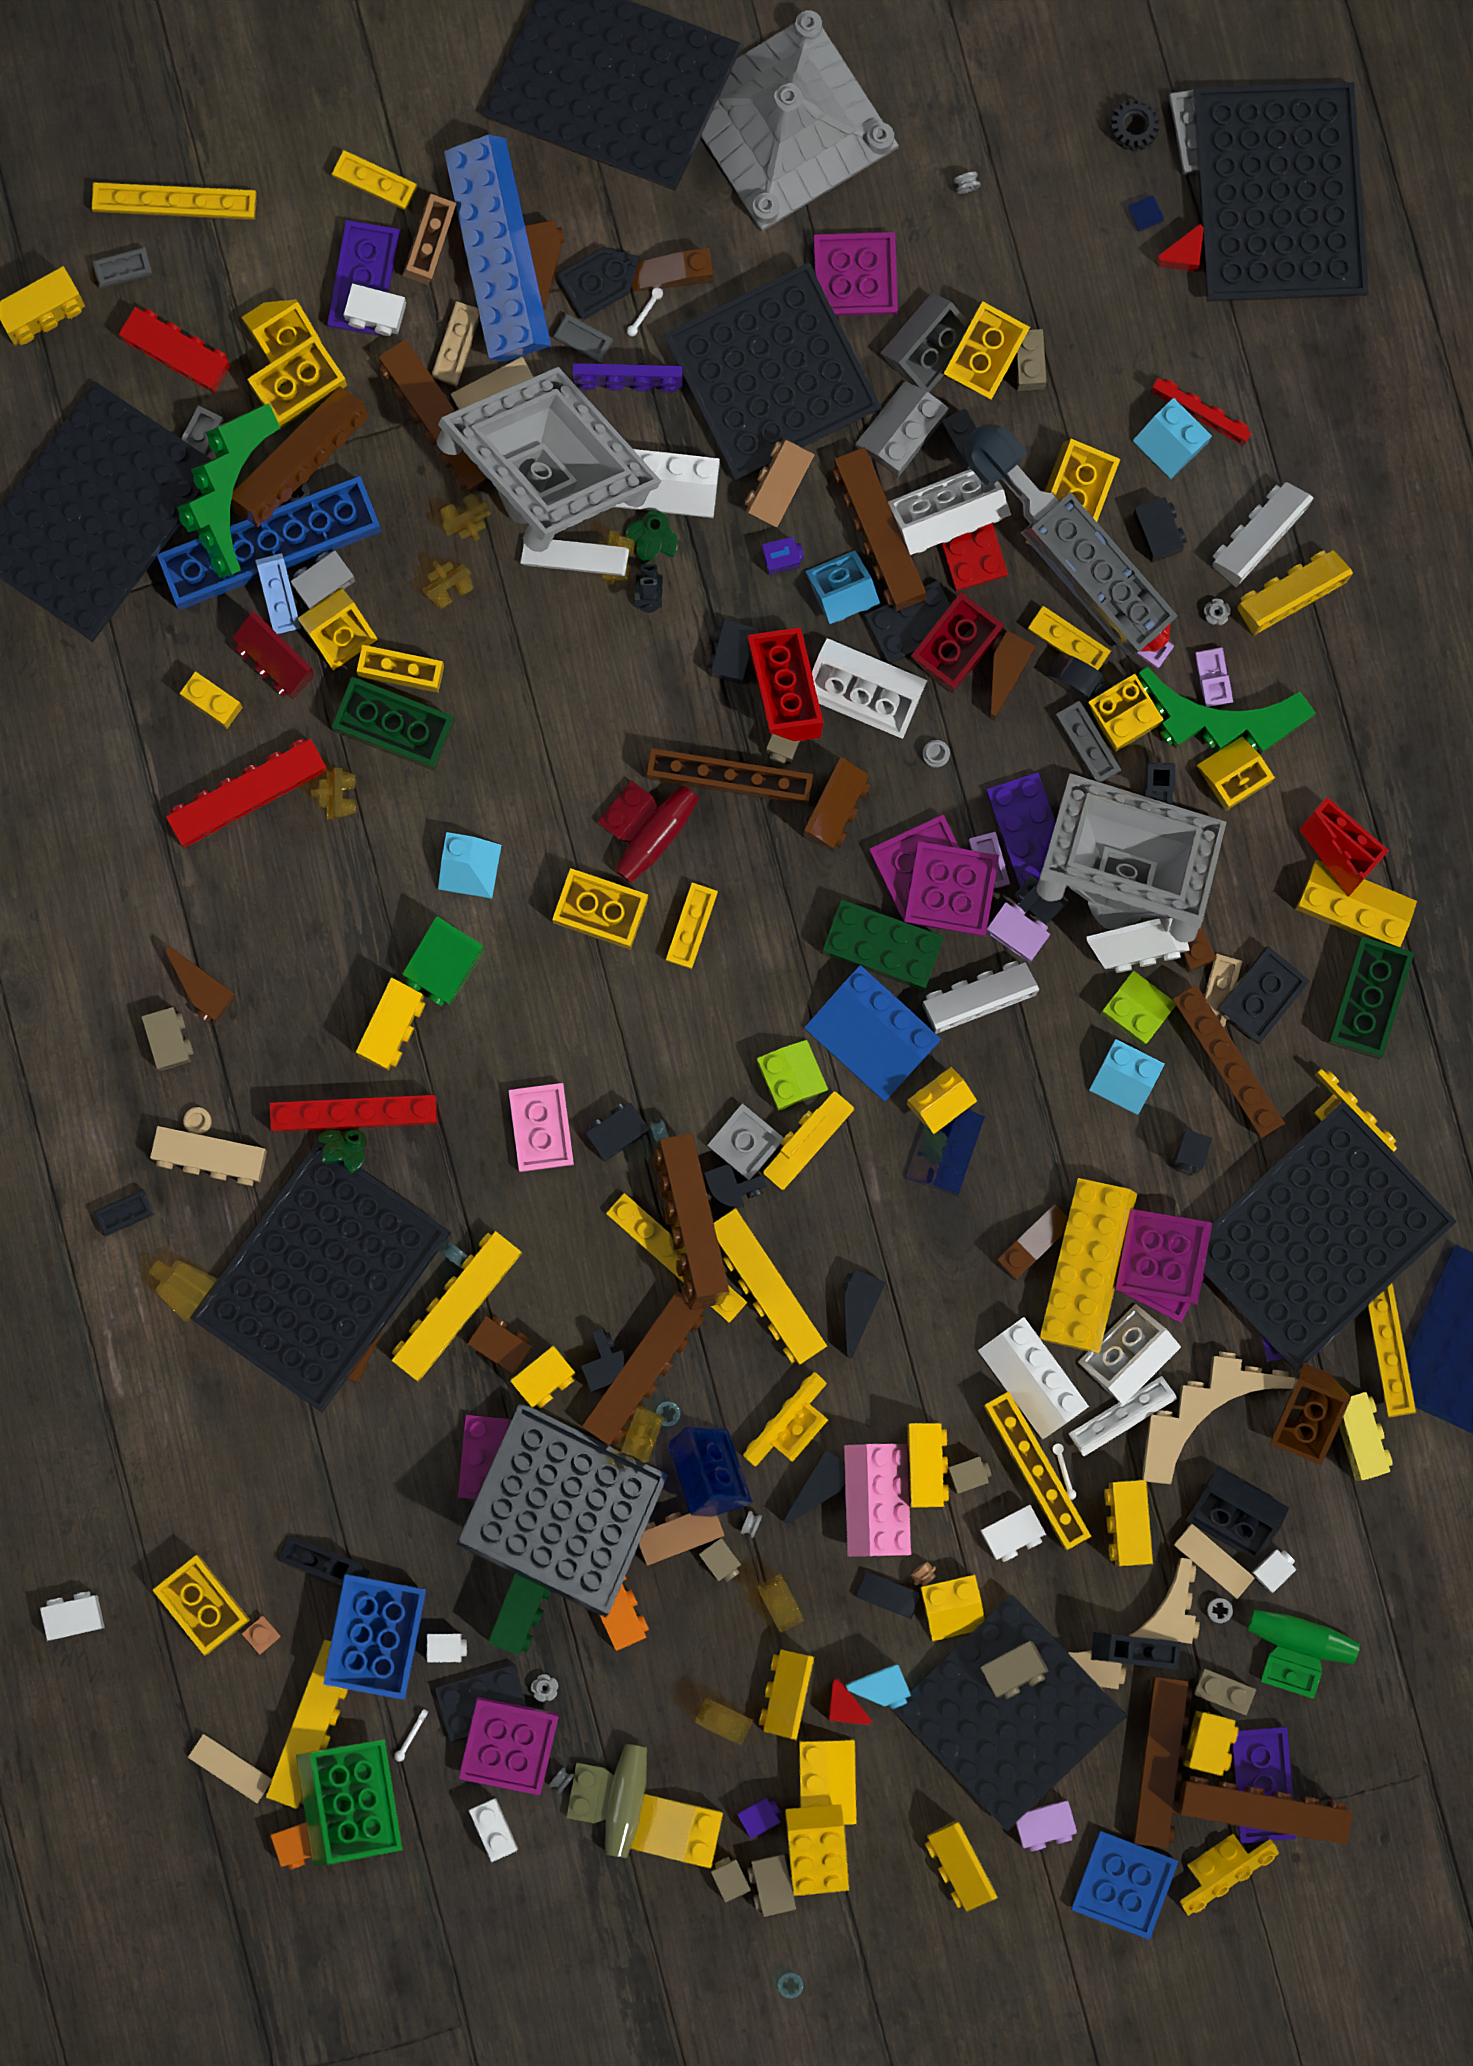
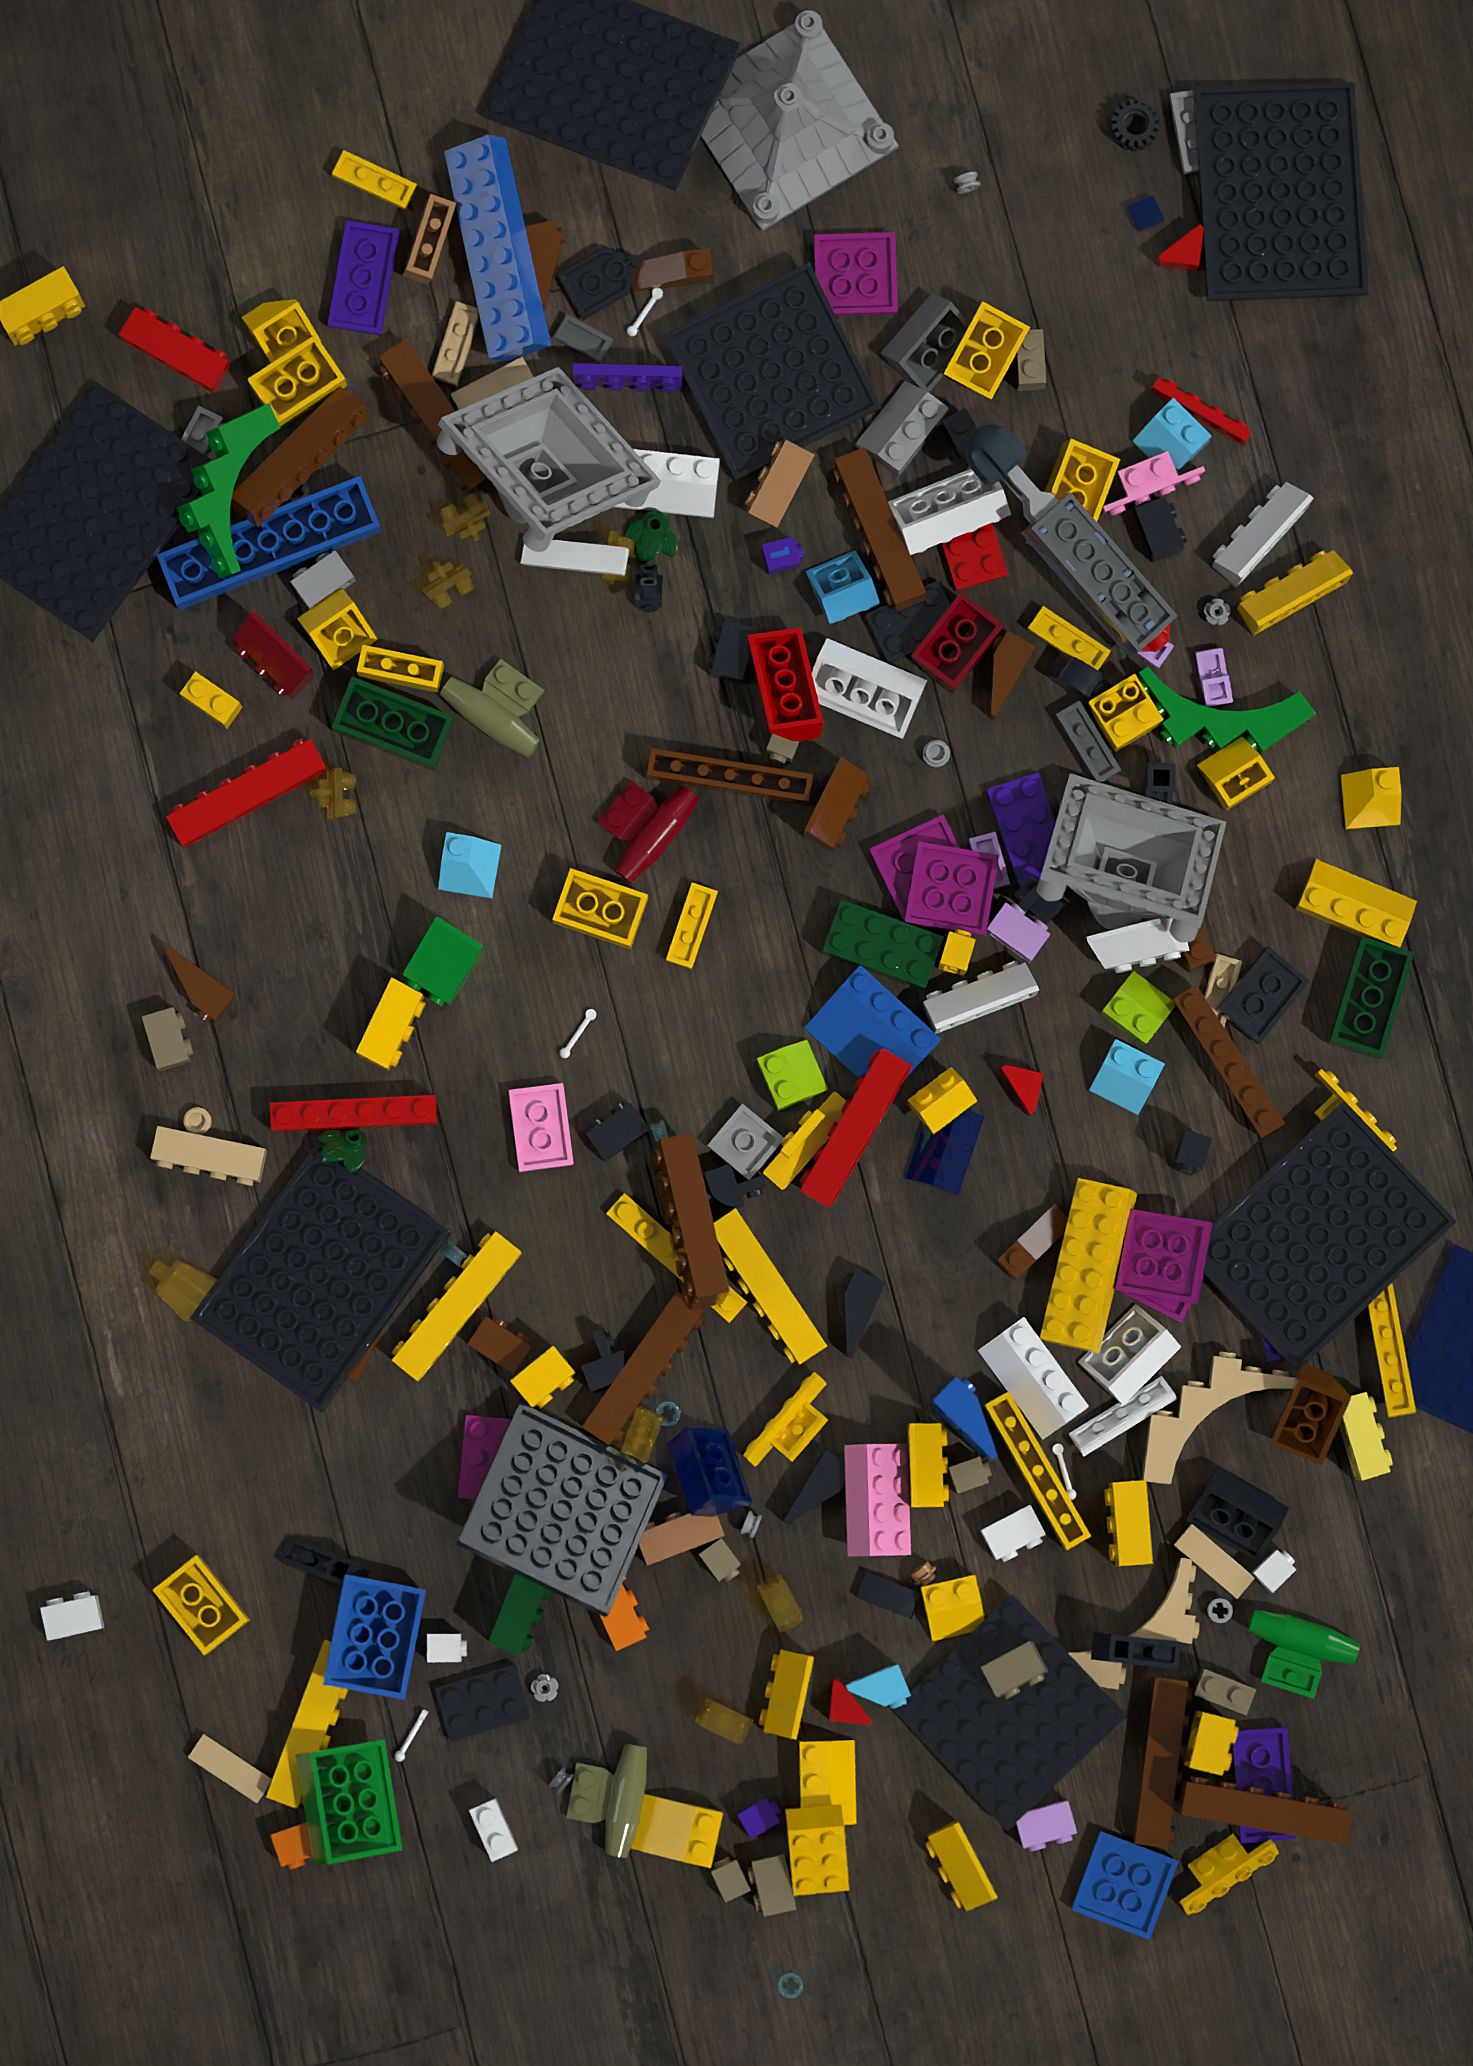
yellow plate [92,183,256,220] -> none
dark grey plate [93,247,153,289] -> none
black plate [93,1189,155,1237] -> none
nougat plate [242,1616,282,1655] -> none
light blue plate [256,554,301,634] -> none
white brick [344,284,406,336] -> none
magenta plate [459,1697,559,1795] -> none
red wedge [1299,797,1389,897] -> none
none -> olive plate [440,659,544,758]
none -> white hinge [559,1009,596,1058]
none -> red brick [800,1048,914,1207]
none -> blue slope [928,1377,997,1462]
none -> yellow brick [938,929,976,977]
none -> red slope [1000,1065,1044,1116]
none -> bright pink bracket [1101,451,1205,516]
none -> yellow slope [1341,767,1401,829]

